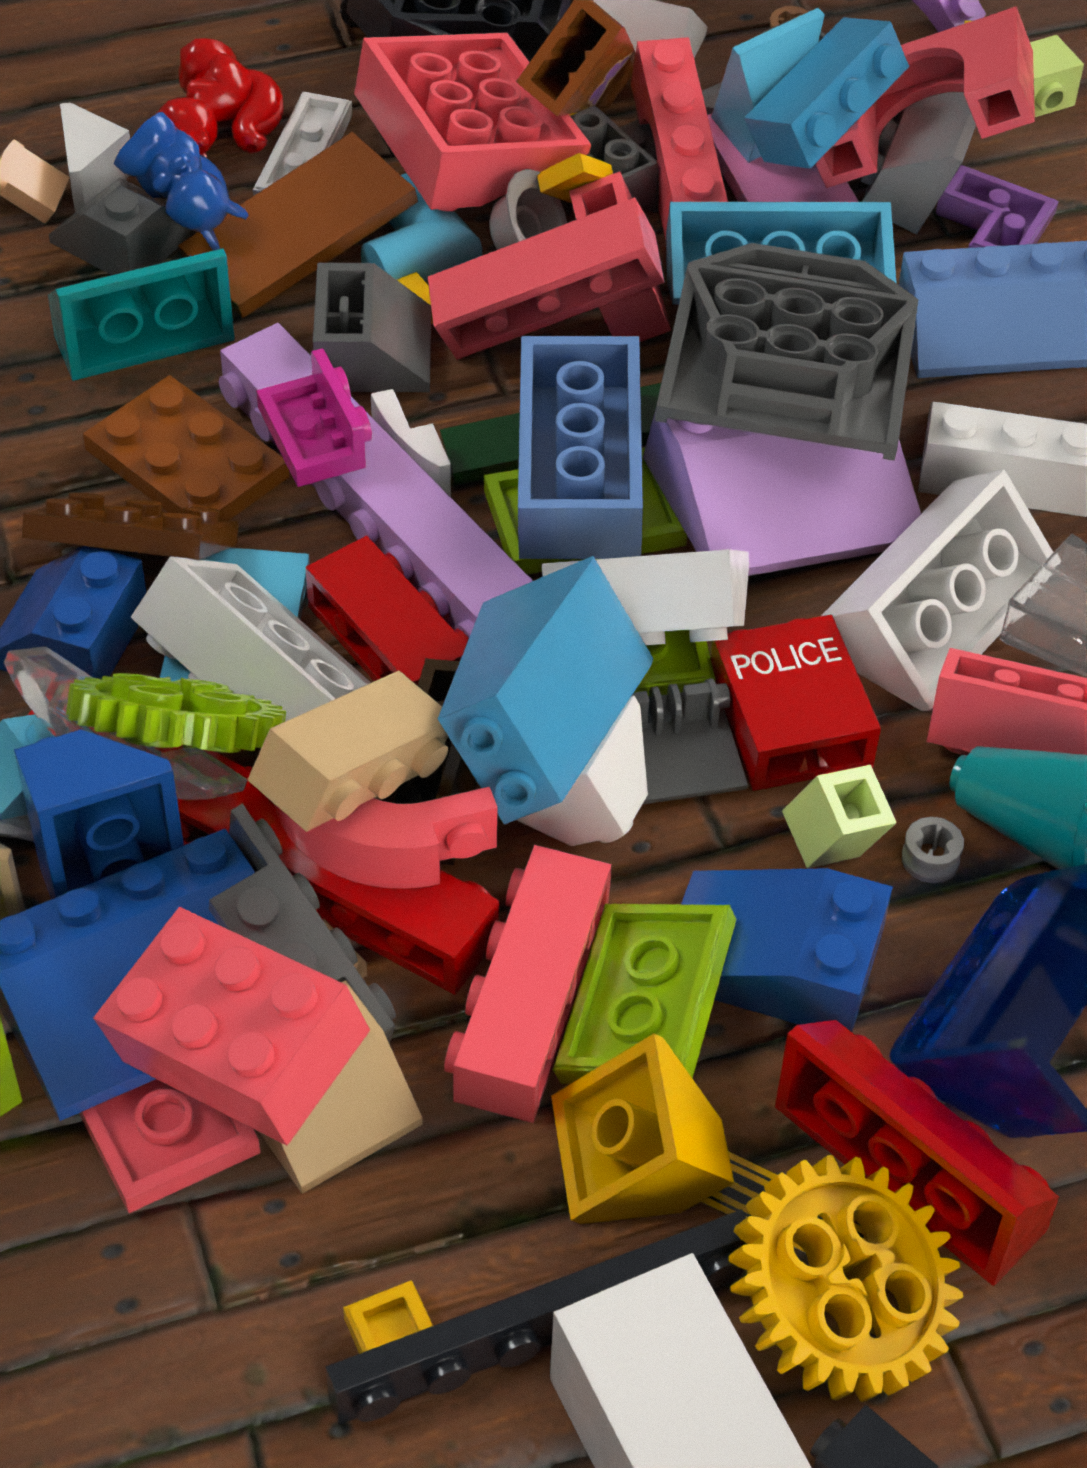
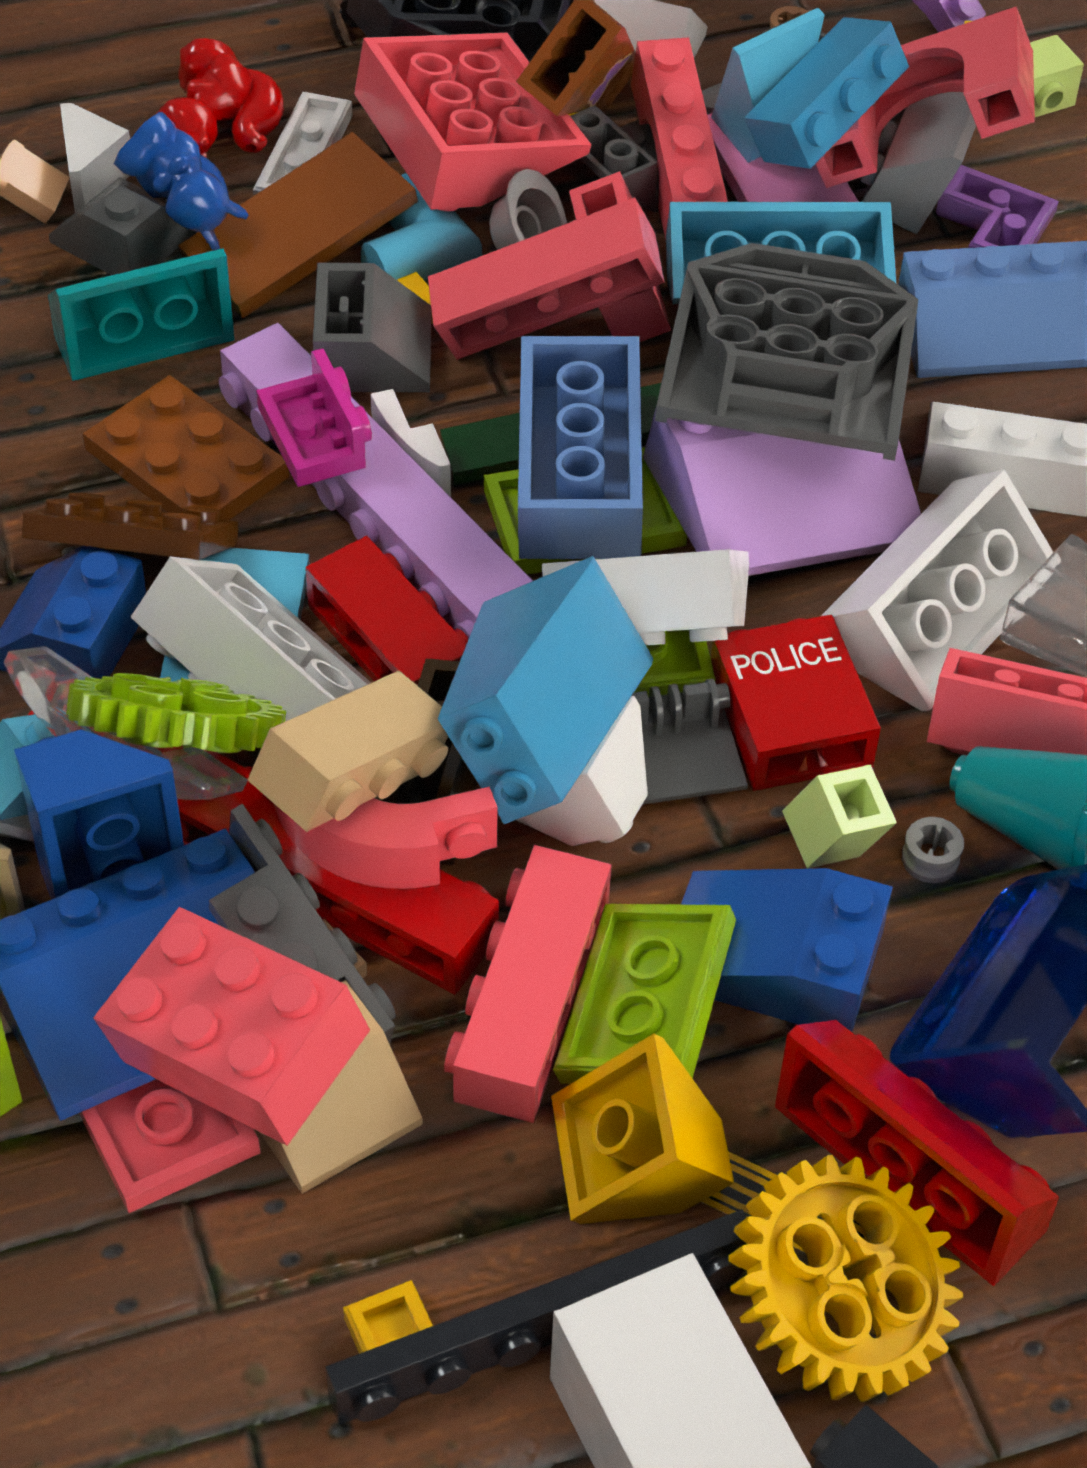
yellow tile [537,153,613,203] -> none

